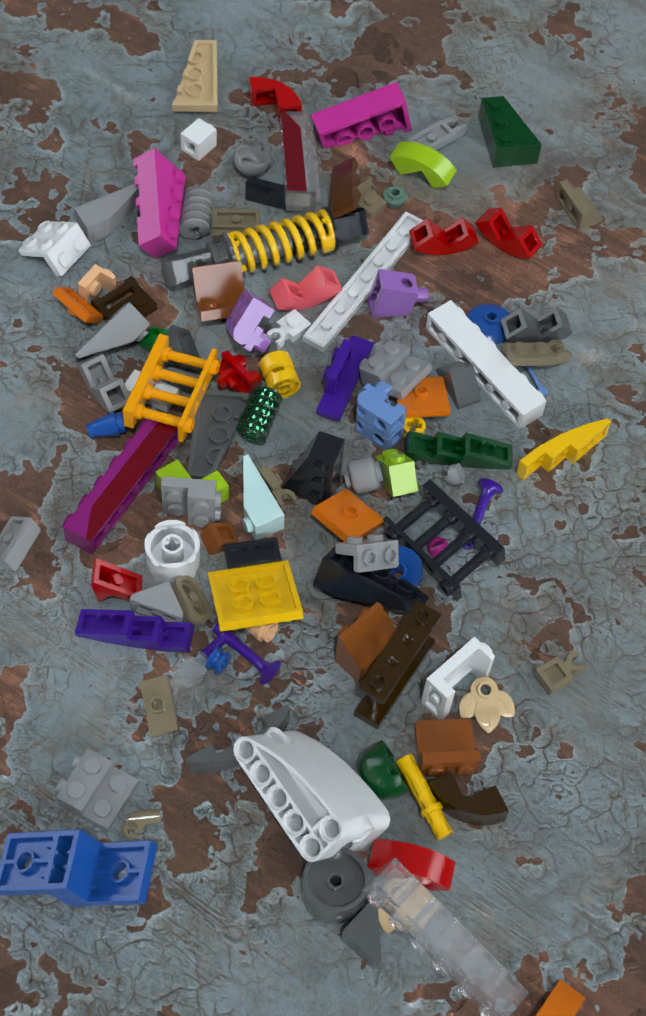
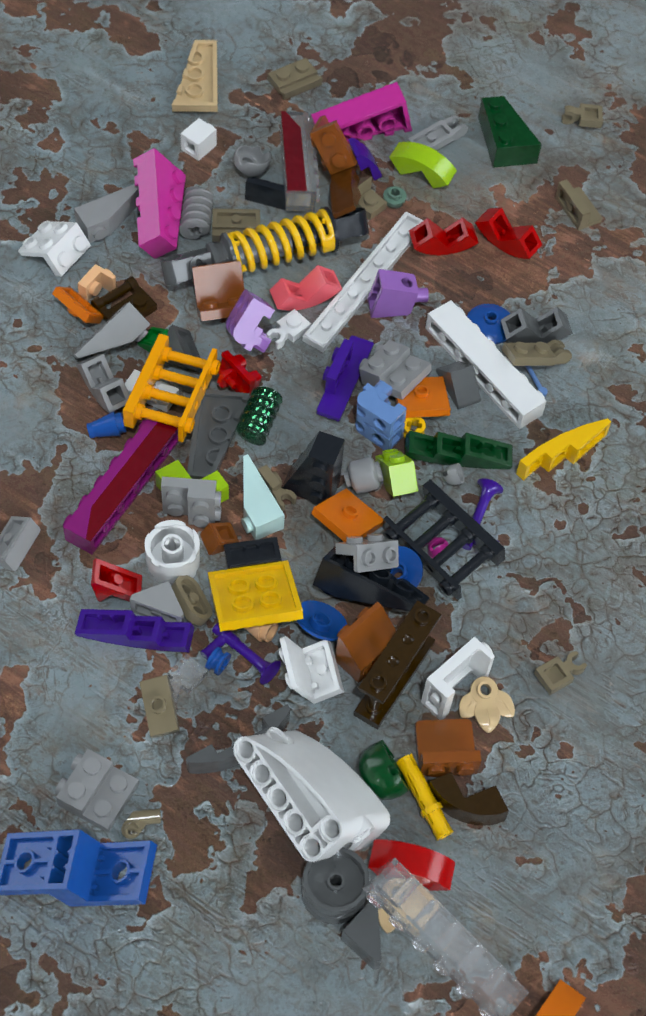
red brick [248,77,302,124] -> none
yellow wheel [259,350,301,399] -> none
none -> dark tan plate [267,58,323,100]
none -> white bracket [279,636,344,704]
none -> blue dish [297,600,347,641]
none -> dark orange bracket [310,115,357,175]
none -> dark purple slope [348,138,382,180]
none -> dark tan plate [562,103,603,129]

